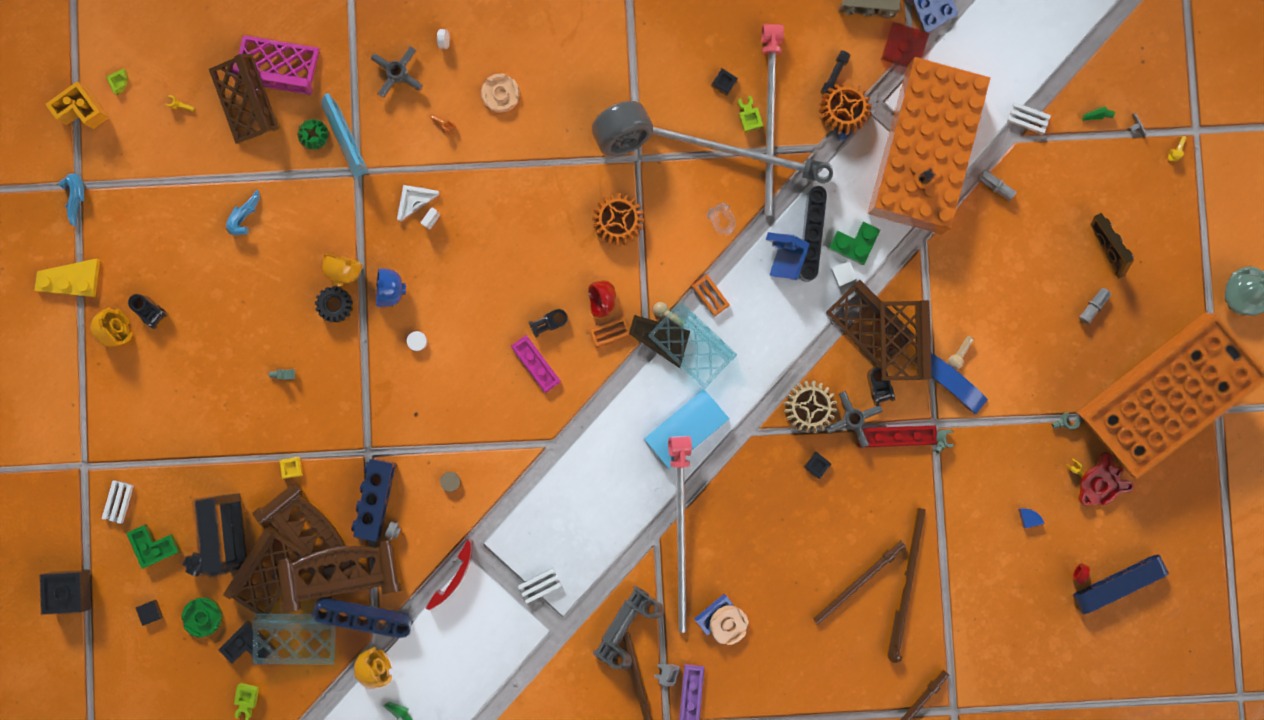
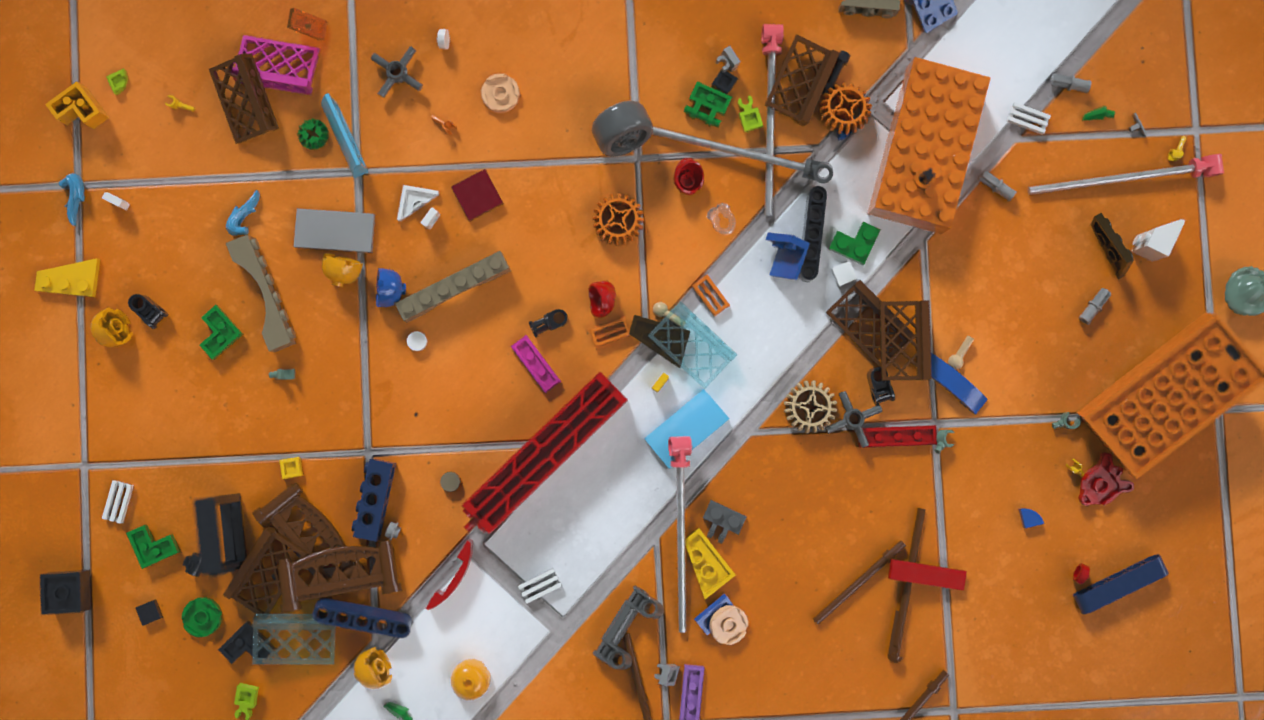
black tyre [315,286,353,323] -> none
black tile [803,452,831,479] -> none
clear red tile [881,22,930,67] -> none
none -> white tile [102,192,130,210]
none -> green plate [199,305,243,360]
none -> dark tan arch [226,235,296,352]
none -> clear orange tile [287,8,328,41]
none -> light grey tile [294,209,375,253]
none -> dark tan arch [395,251,511,323]
none -> dark red tile [451,169,504,221]
none -> light orange cylinder [451,659,491,700]
none -> red piece [462,371,628,534]
none -> yellow tile [652,373,669,392]
none -> red hair [673,158,704,195]
none -> green plate [683,81,732,128]
none -> yellow wing [685,528,736,599]
none -> dark grey hinge [703,500,747,544]
none -> light grey tile [715,46,741,73]
none -> reddish brown fence [765,34,839,126]
none -> red tile [888,559,967,591]
none -> flat silver piece [1028,154,1224,195]
none -> light grey axle [1050,74,1091,93]
none -> white slope [1131,219,1185,262]

